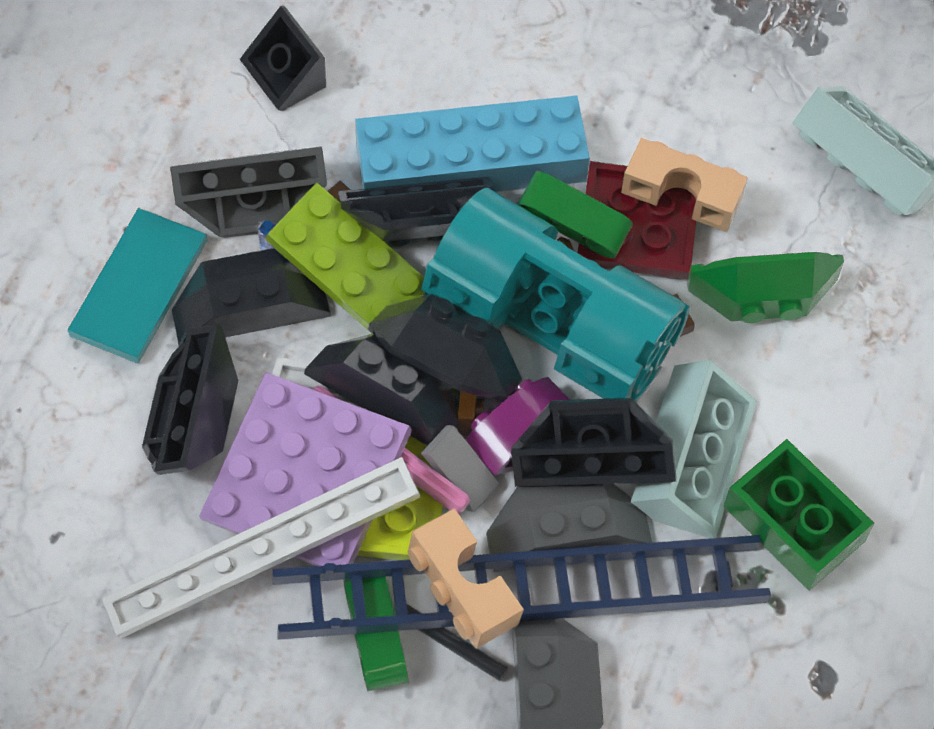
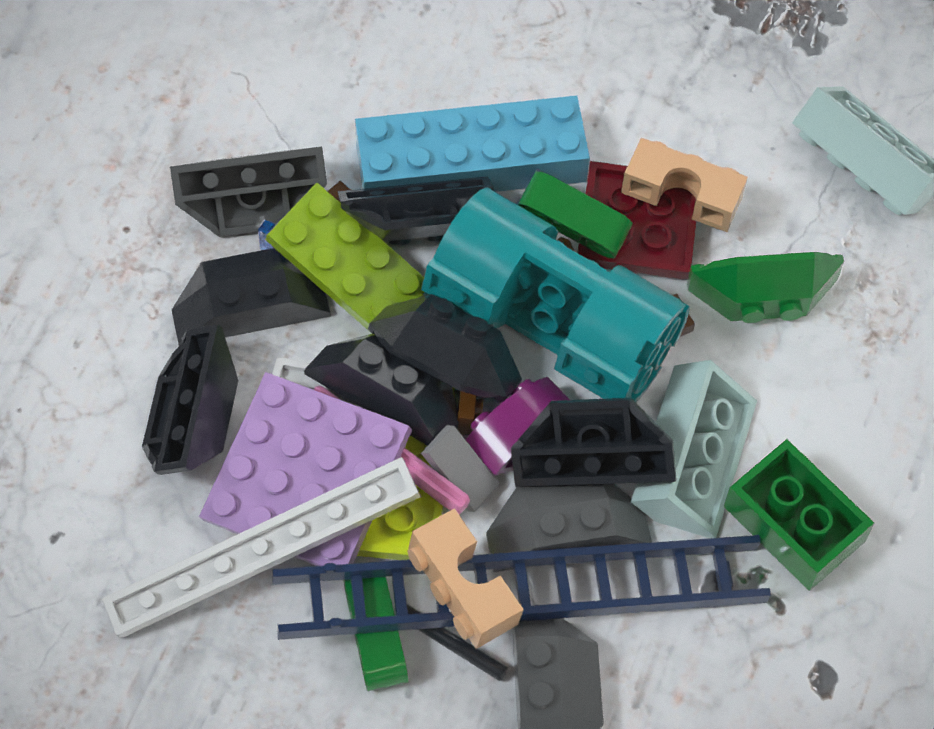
teal tile [67,208,208,364] -> none
black slope [240,6,326,111] -> none

